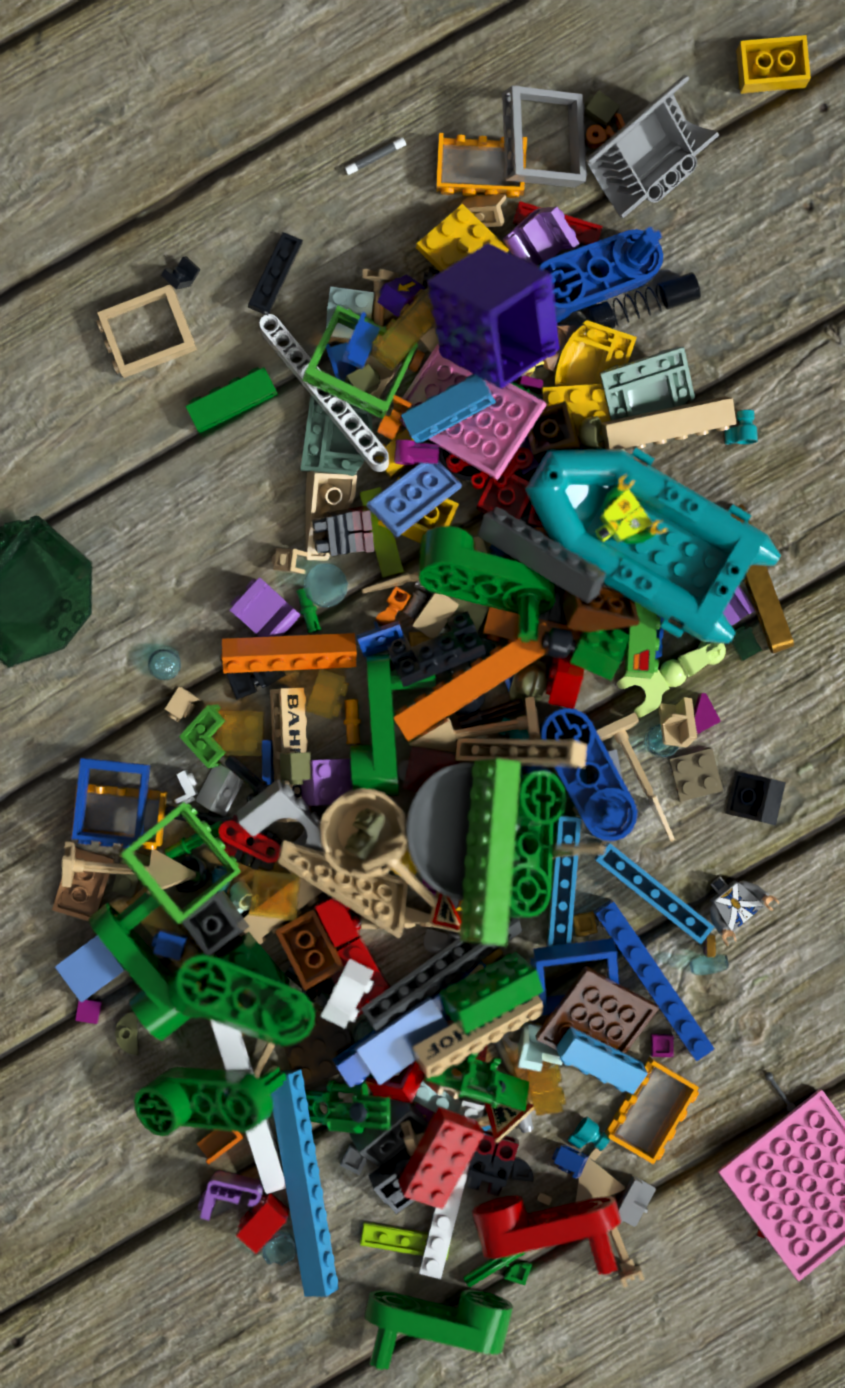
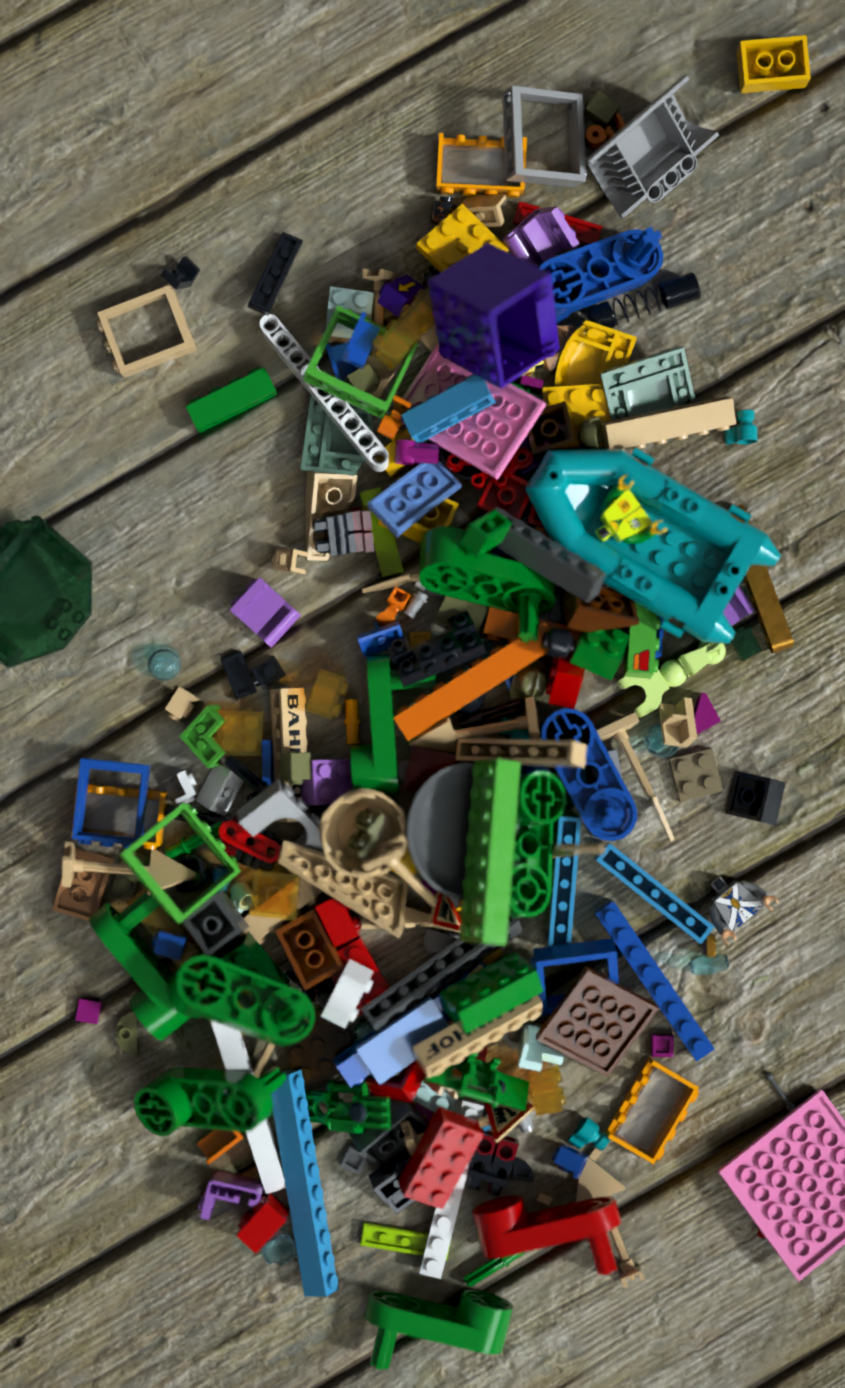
medium blue brick [55,936,126,1003] -> none
orange brick [222,633,357,673] -> none
green pin [296,587,322,634] -> none
clear light blue tile [304,563,348,608] -> none
dark grey bar [344,137,406,175] -> none
dark orange tile [408,349,425,372] -> none
tan panel [412,593,459,639] -> none
dark grey bar [493,1039,518,1078] -> none
green tile [504,1261,532,1286] -> none
brick [556,1027,648,1094] -> none
pearl gold tile [573,911,598,938] -> none
light grey panel [617,1175,656,1227] -> none
none -> black head [430,196,459,227]
none -> green brick [460,509,512,558]

